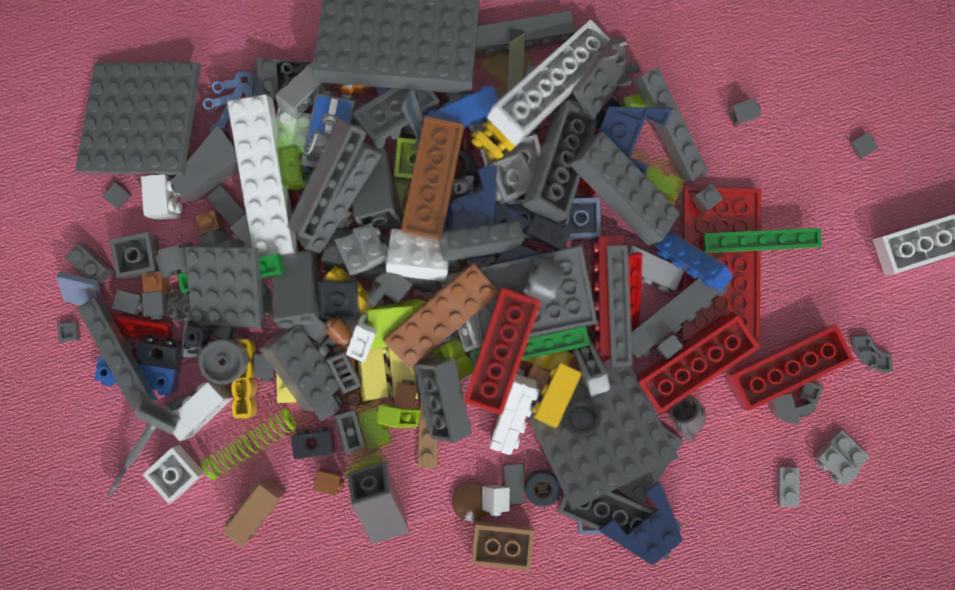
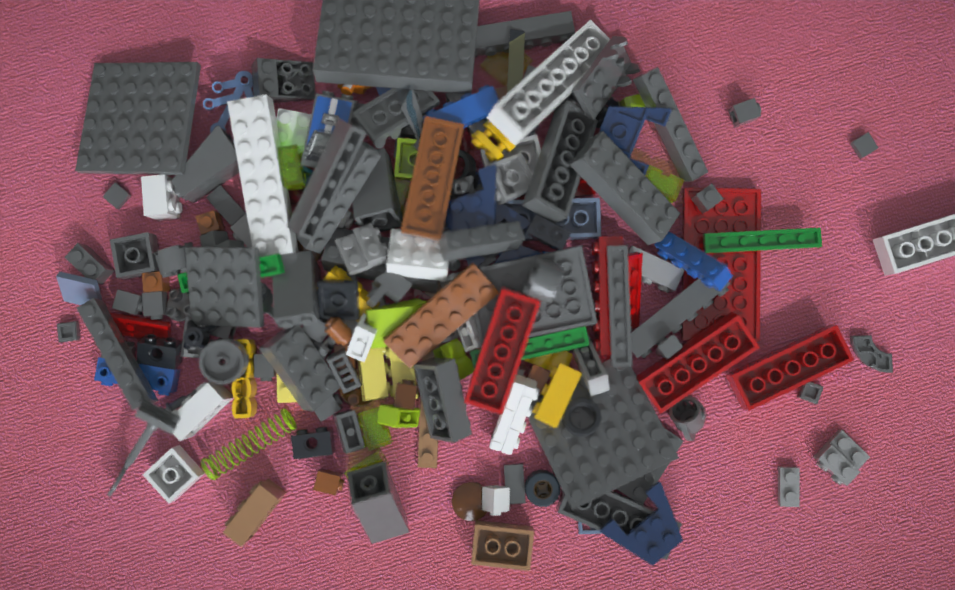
light grey brick [276,61,334,119] -> none
dark grey brick [768,393,817,424] -> none

